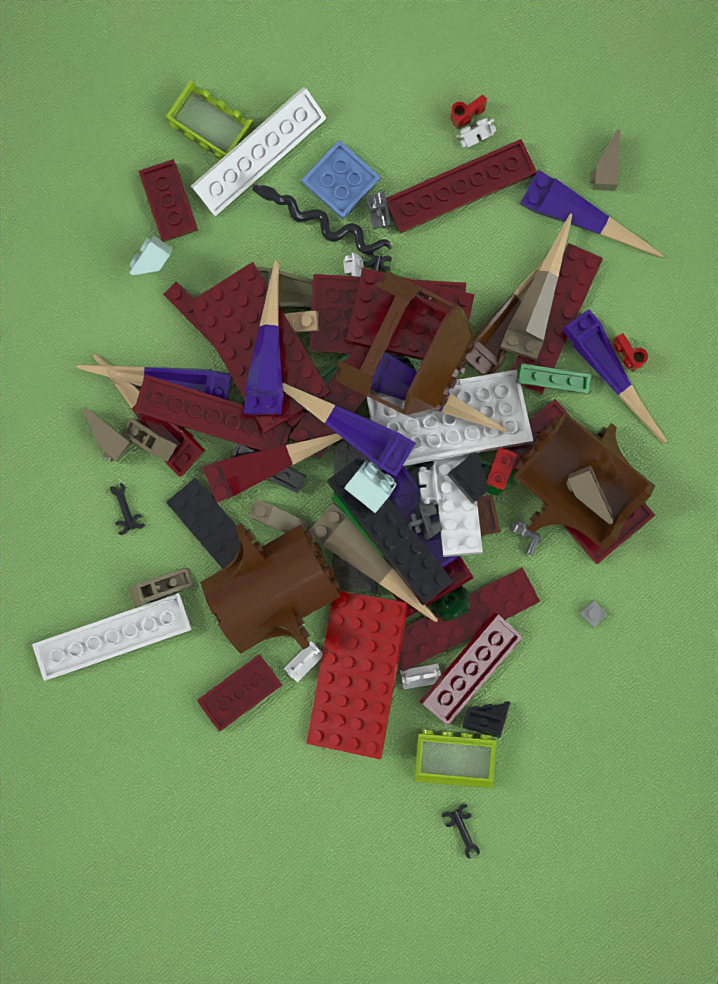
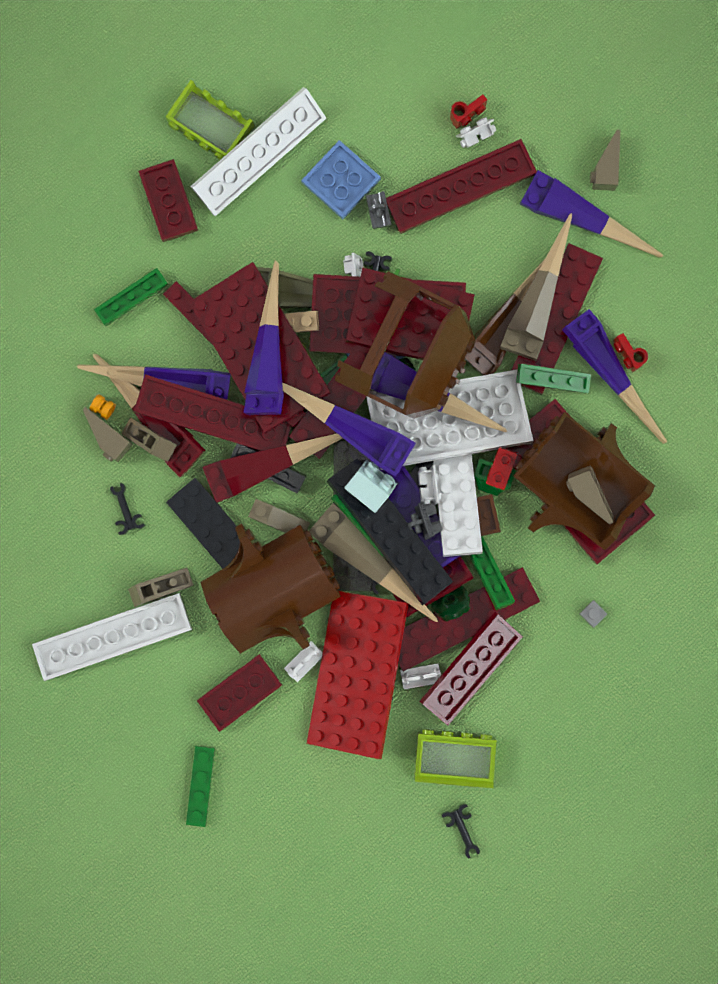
light aqua slope [129,235,172,275] -> none
black animal [252,184,392,254] -> none
black wing [447,452,488,504] -> none
black wing [463,701,510,738] -> none
dark grey plate [510,520,541,556] -> none
none -> light orange wheel [89,394,116,420]
none -> green plate [94,268,168,326]
none -> green plate [186,745,215,827]
none -> green plate [469,536,515,611]

